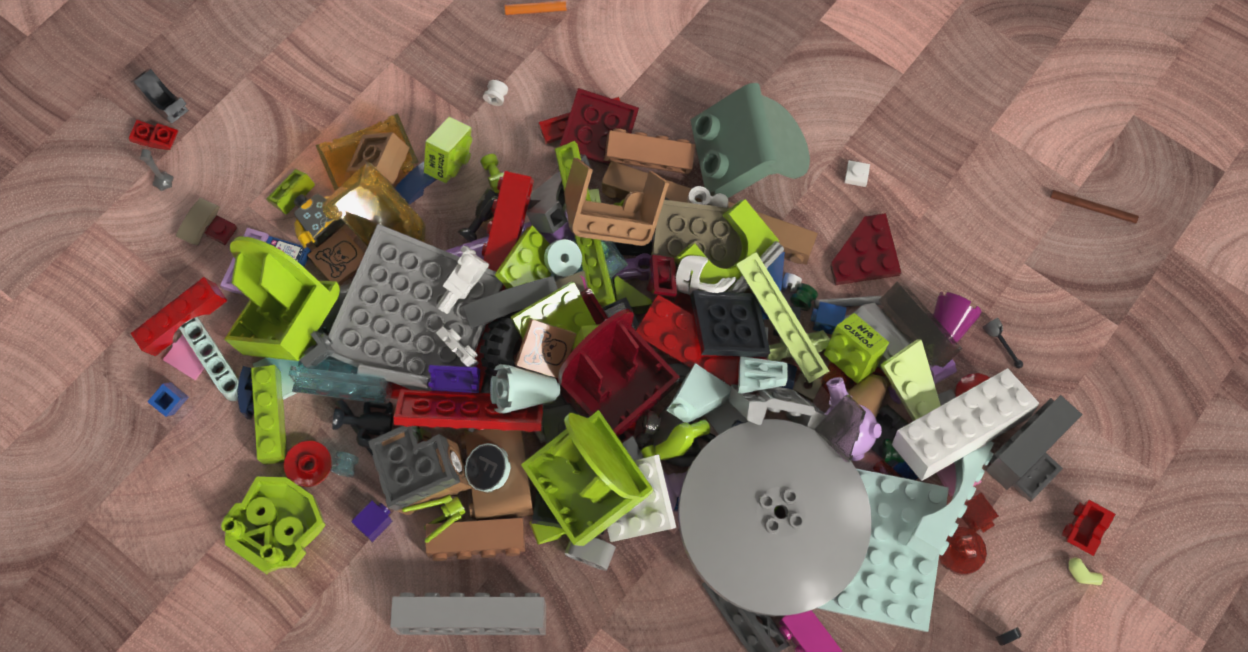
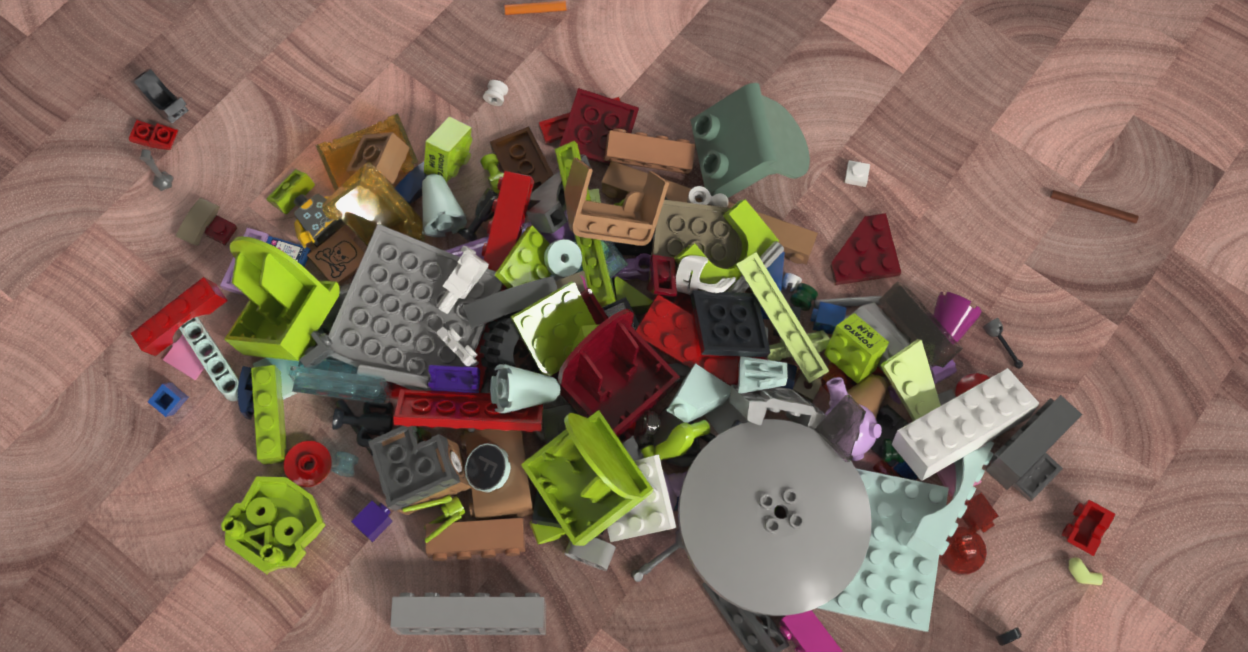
nougat tile [515,319,576,378] -> none
none -> light aqua cone [422,174,467,237]
none -> reddish brown tile [490,126,554,192]
none -> dark grey piece [631,530,684,582]

